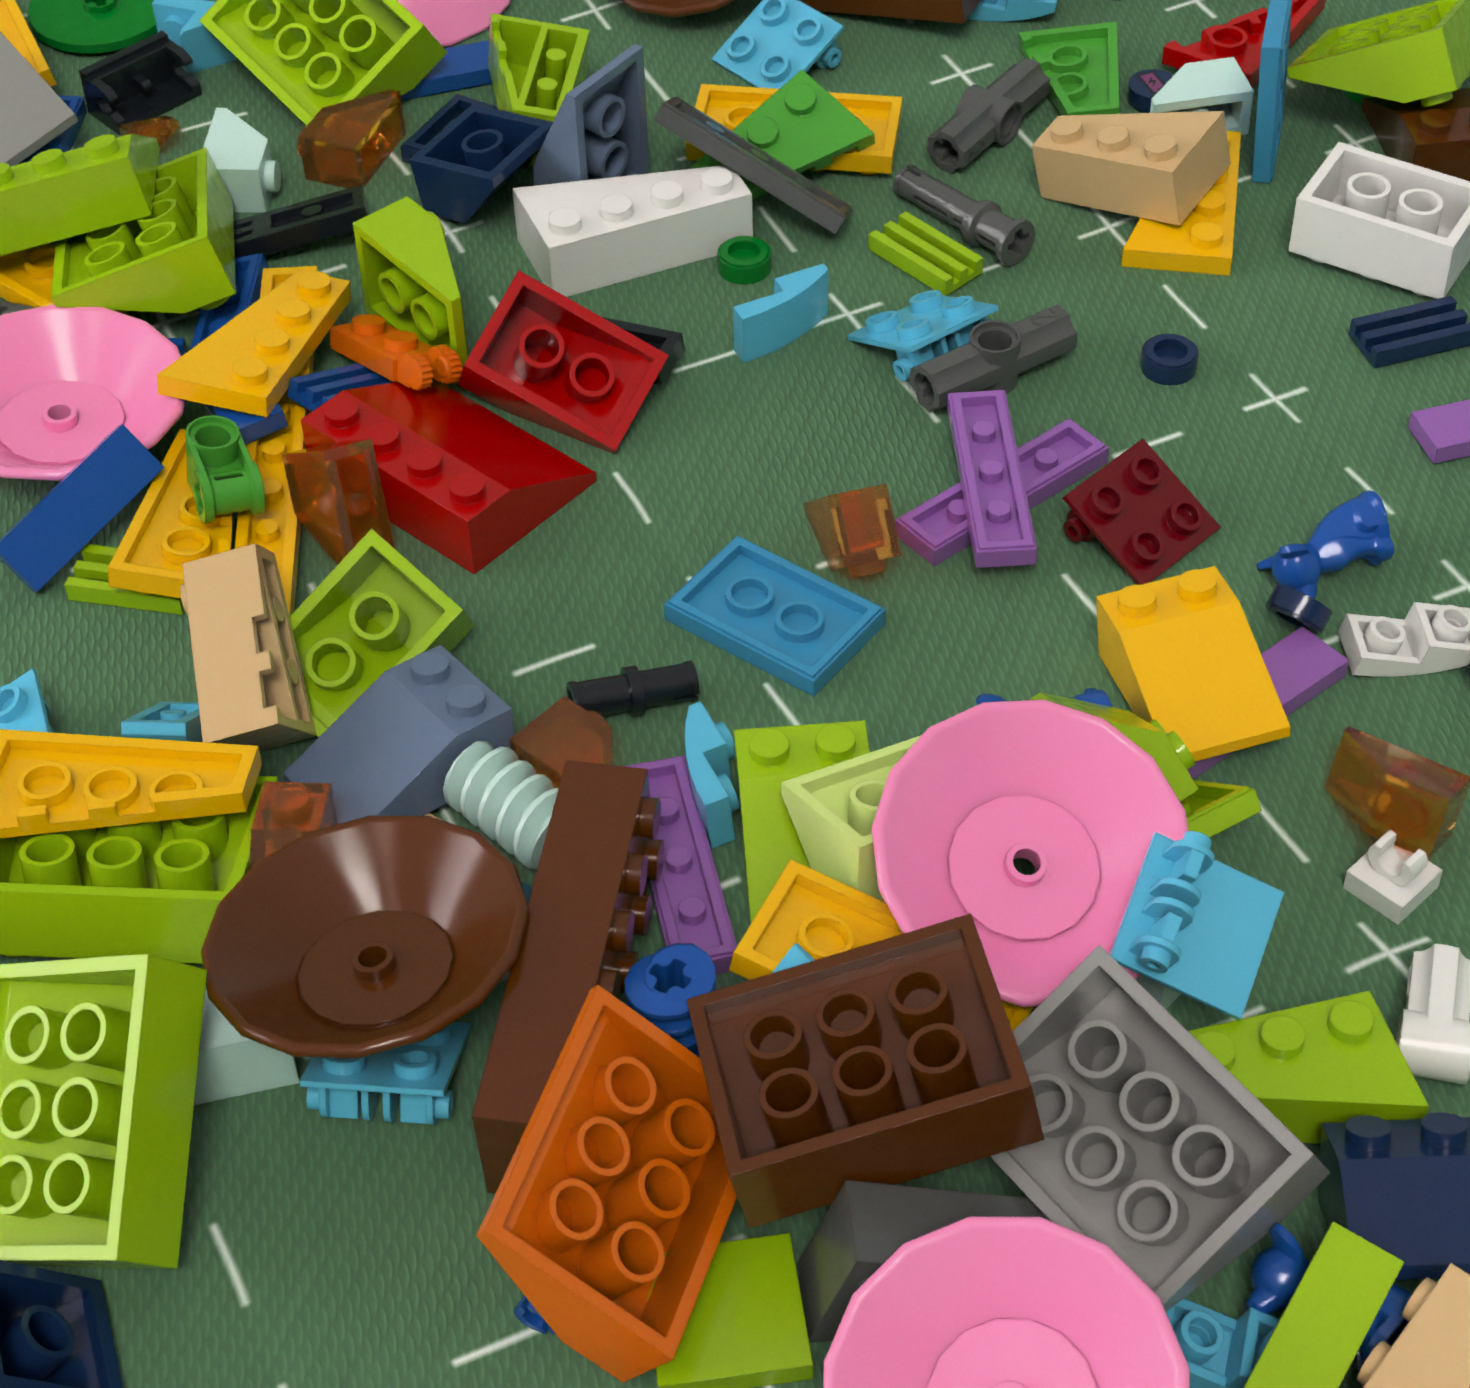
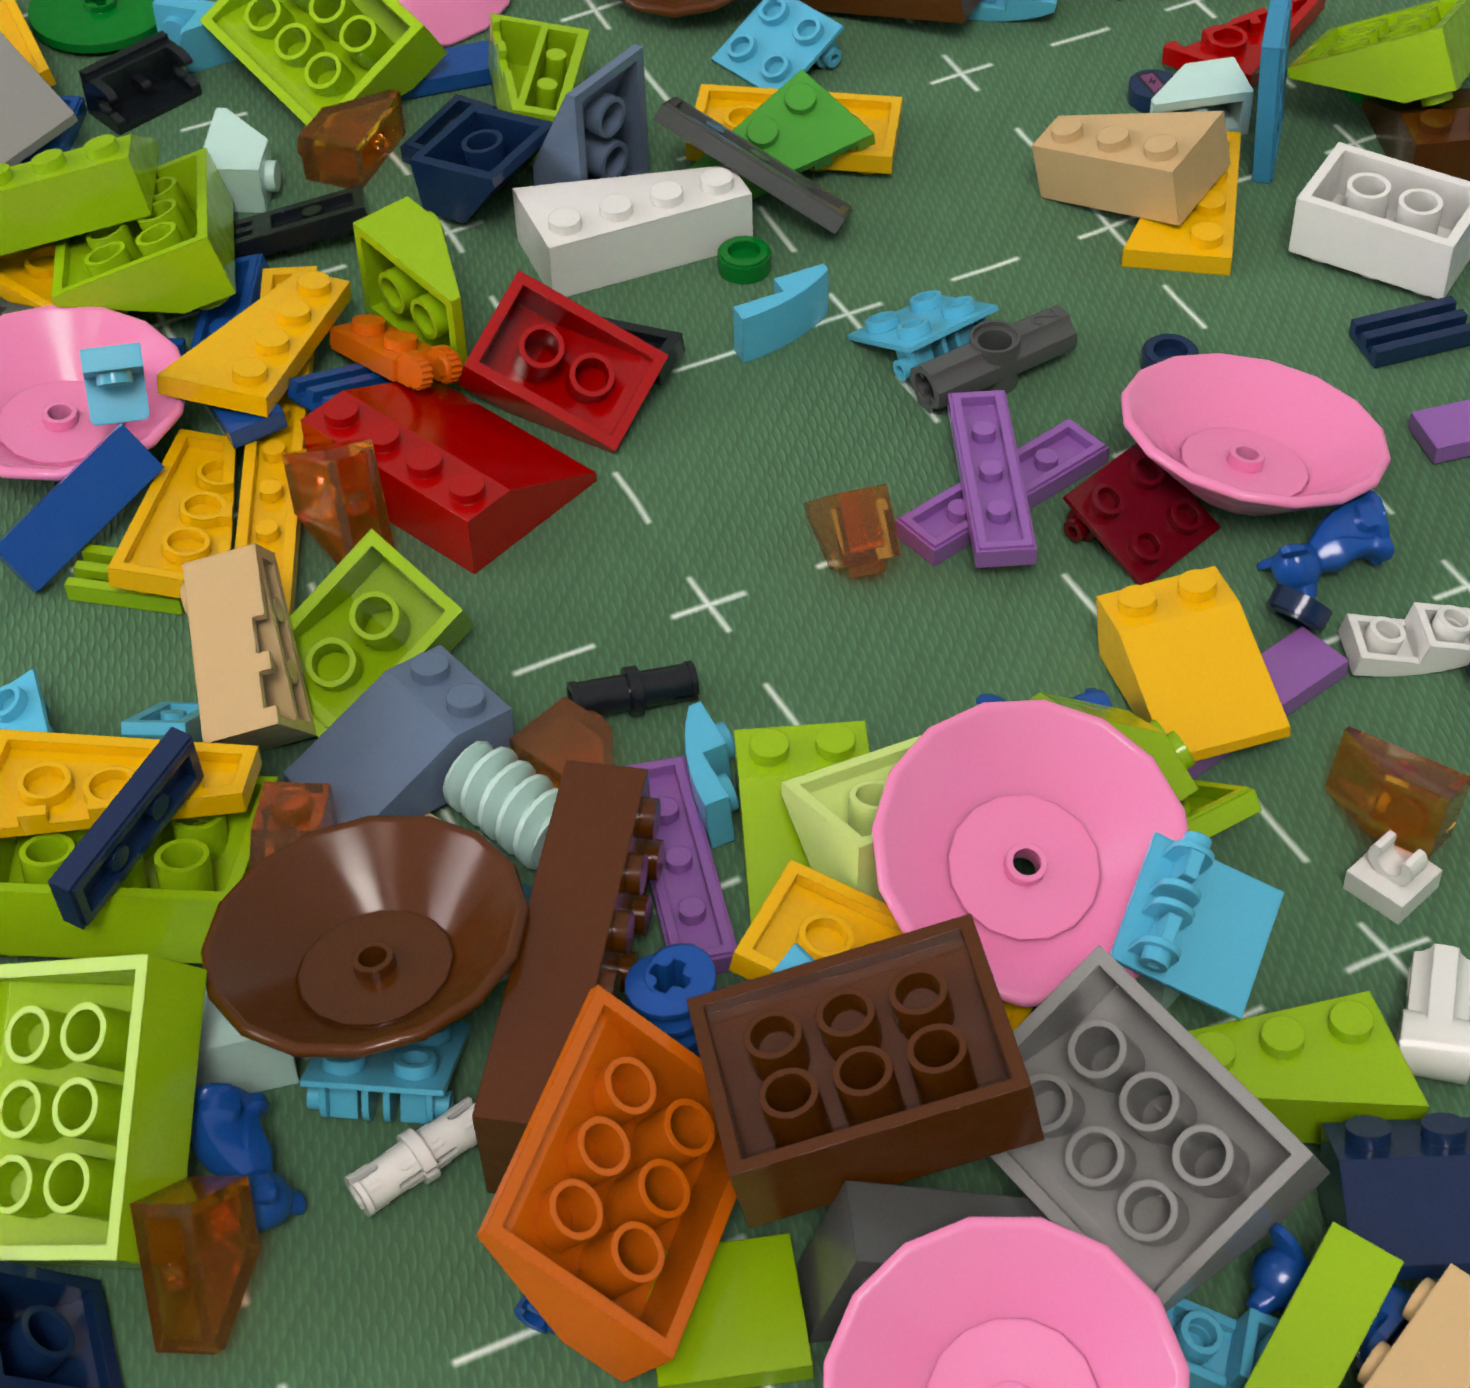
clear orange slope [119,115,179,146] -> none
bright green piece [185,415,265,524] -> none
dark azure tile [664,535,886,697] -> none
lime tile [868,211,983,296] -> none
dark grey pin [893,164,1035,266] -> none
dark grey piece [927,58,1050,174] -> none
bright green wing [1018,21,1121,116] -> none
none -> dark blue tile [48,727,204,930]
none -> medium azure slope [79,342,150,426]
none -> clear orange slope [130,1176,260,1355]
none -> blue animal [190,1082,305,1251]
none -> white pin [344,1096,477,1218]
none -> bright pink dish [1121,353,1391,516]

